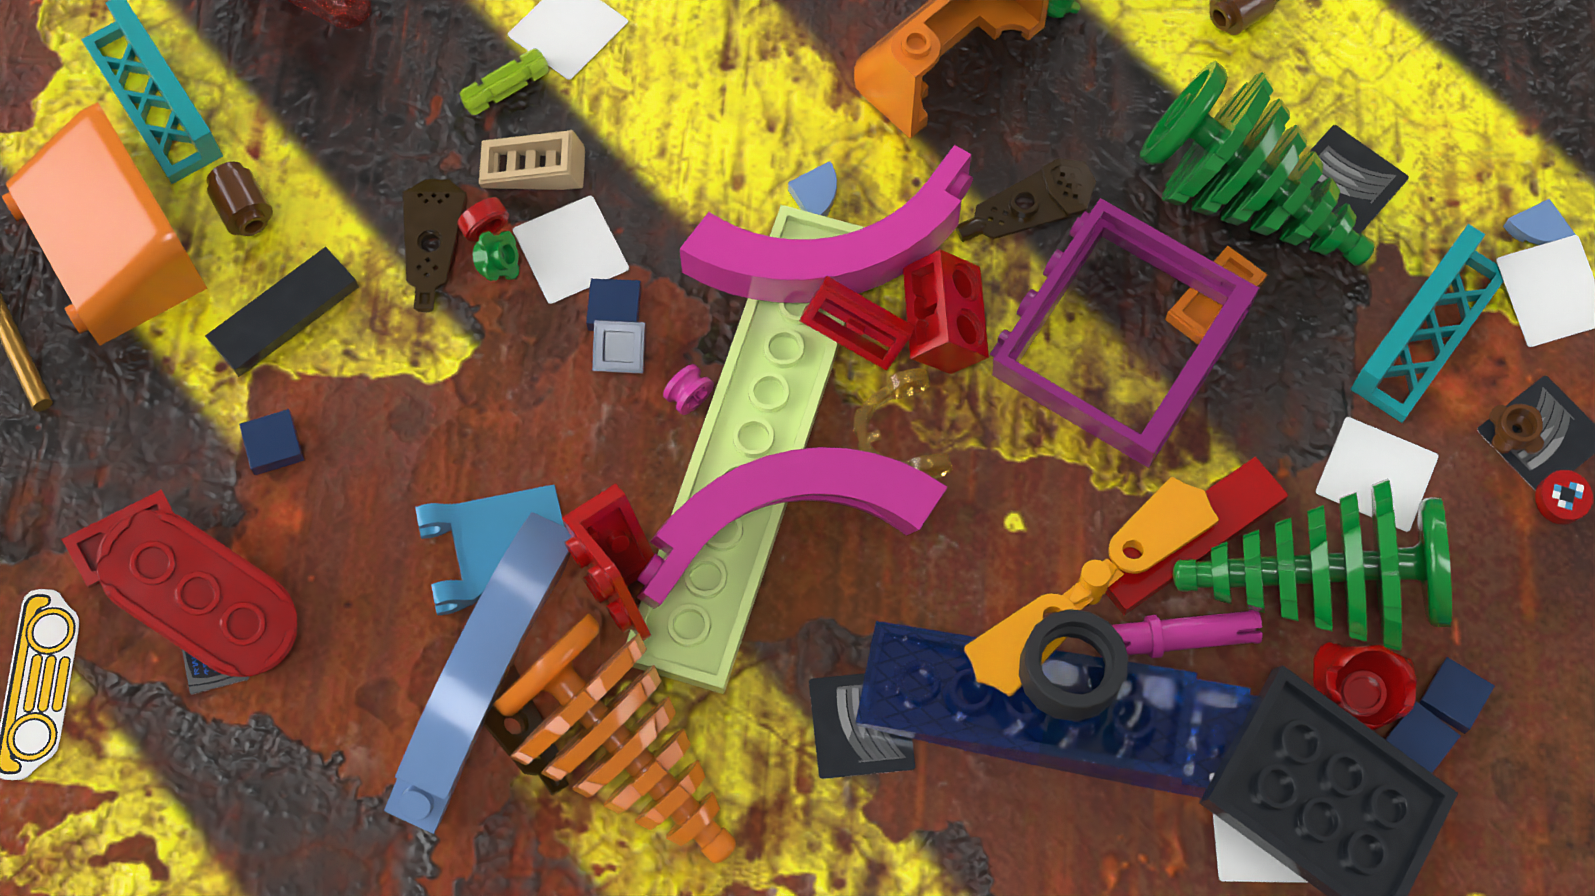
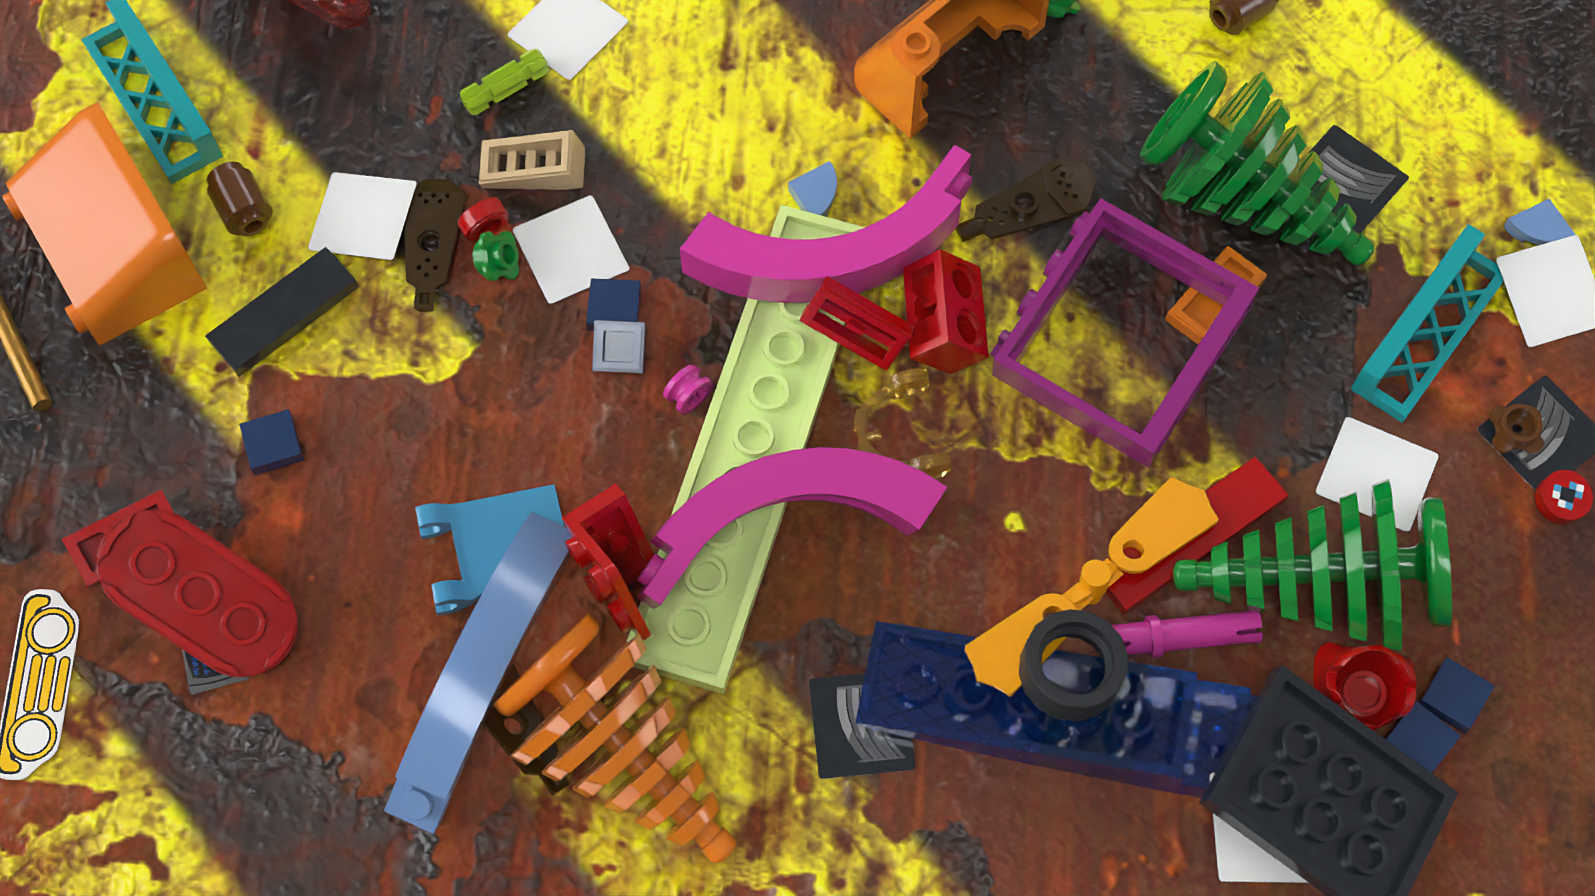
none -> white sticker [308,173,416,260]

